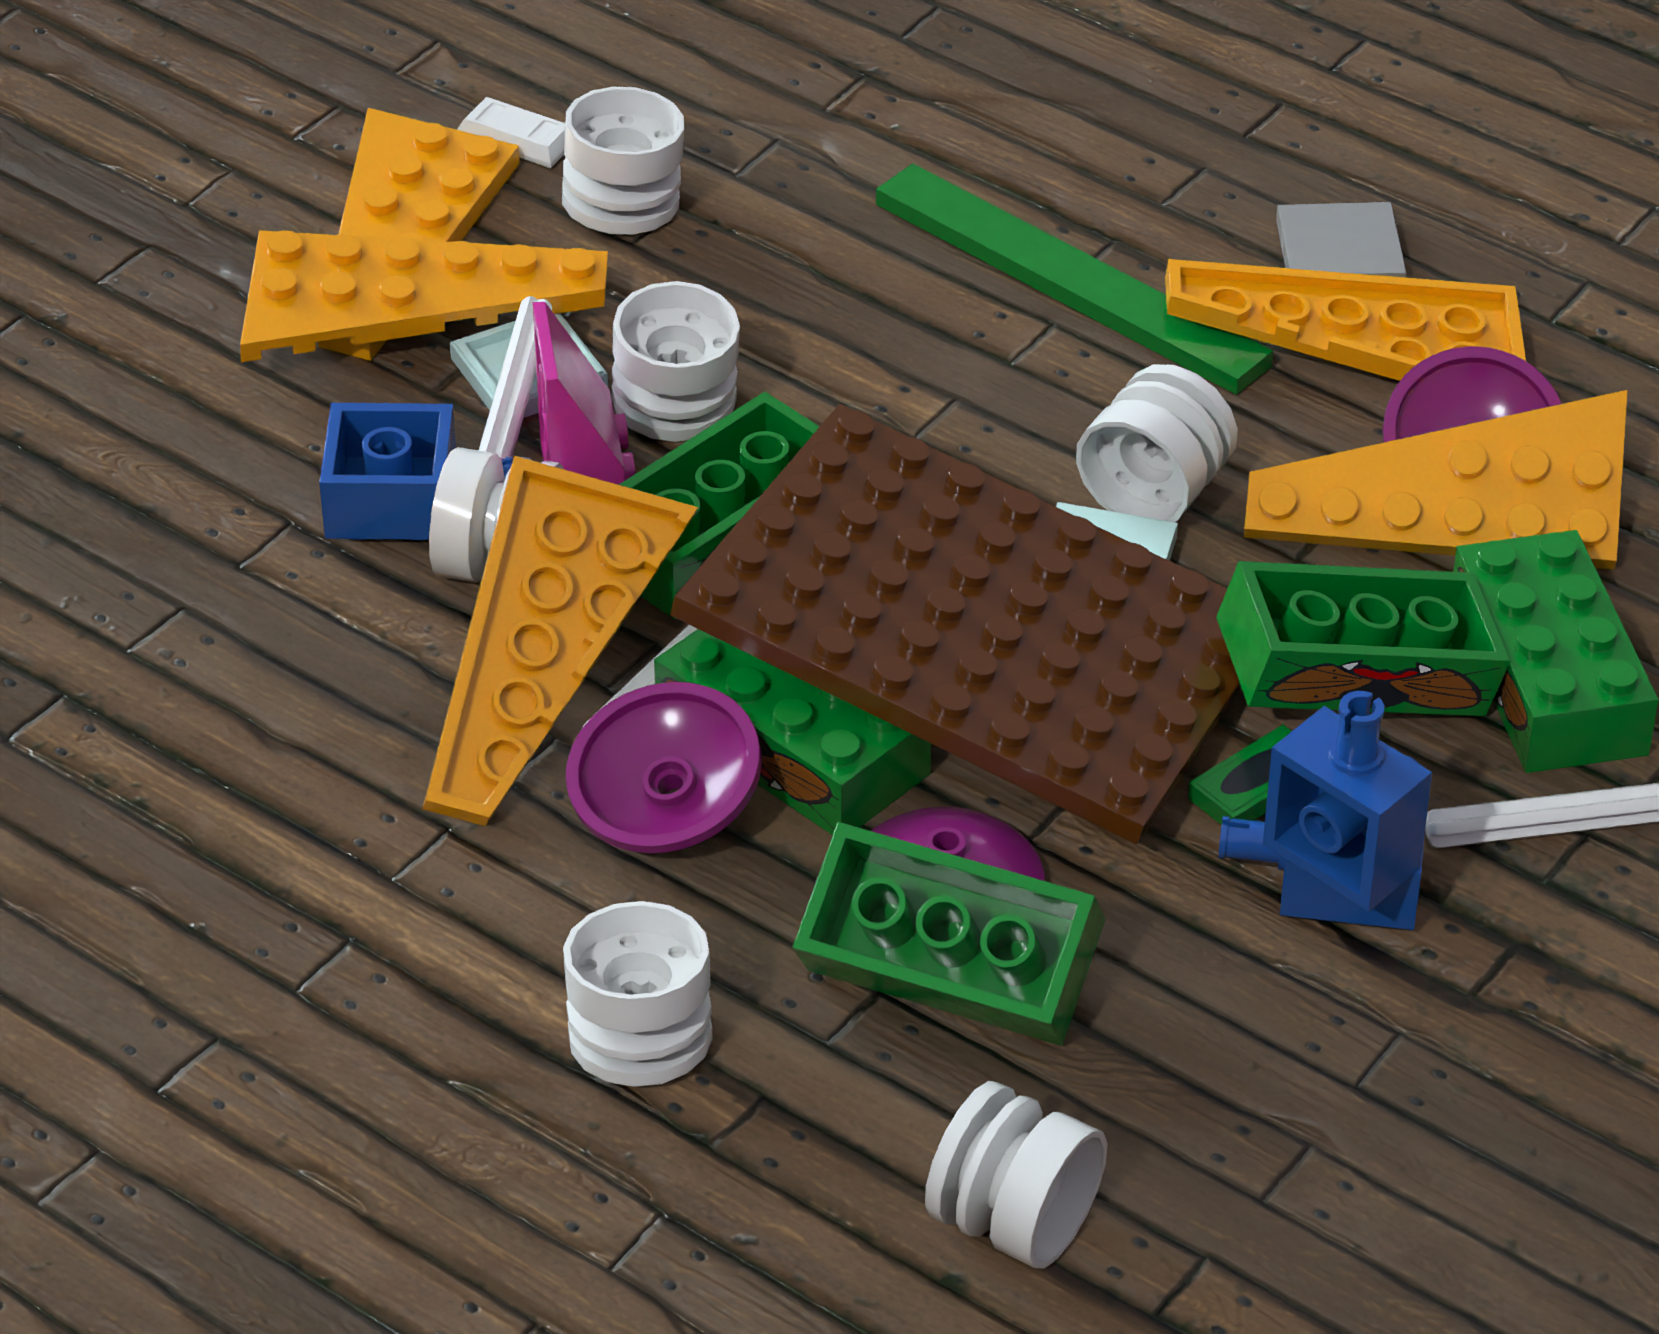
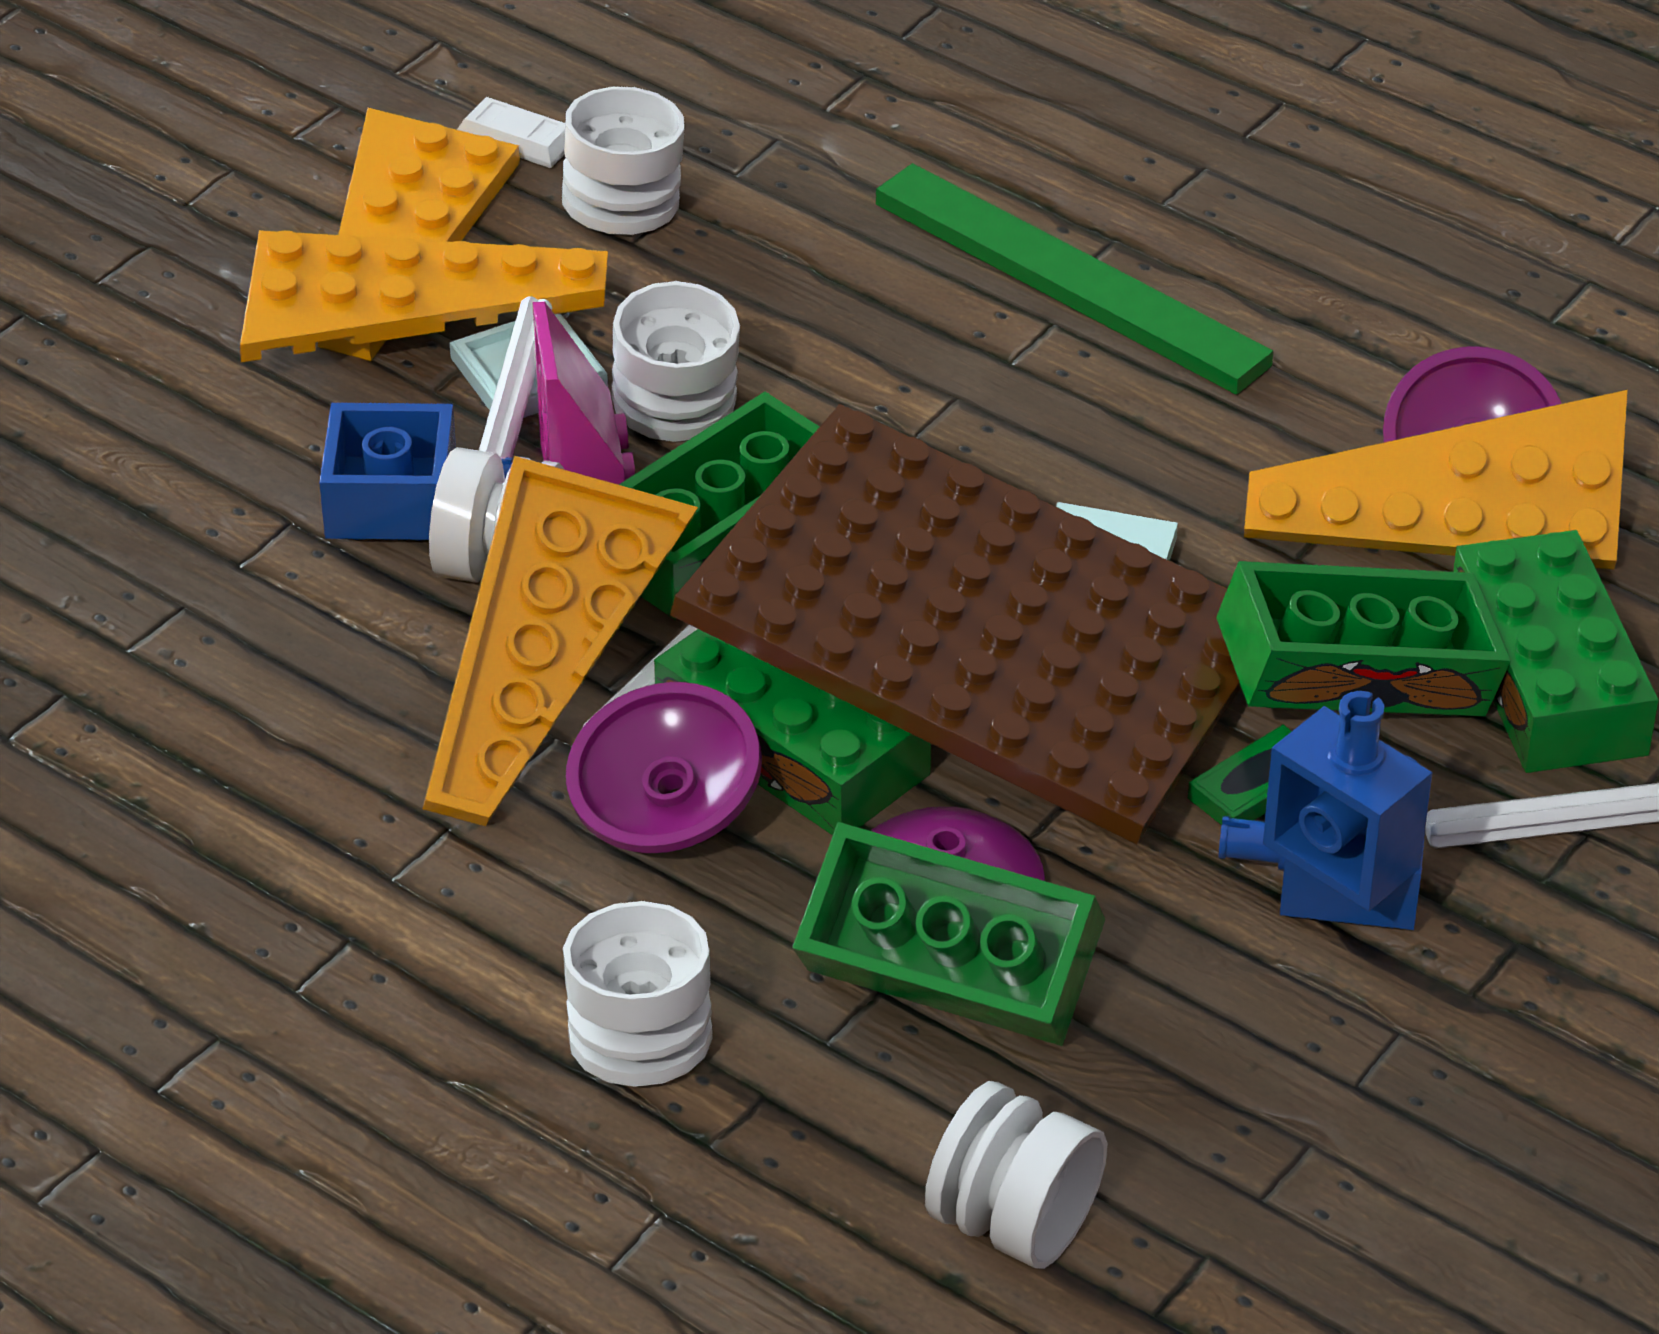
white wheel [1076,364,1238,522] -> none
light orange wing [1165,259,1526,381] -> none
light grey tile [1276,202,1406,278] -> none

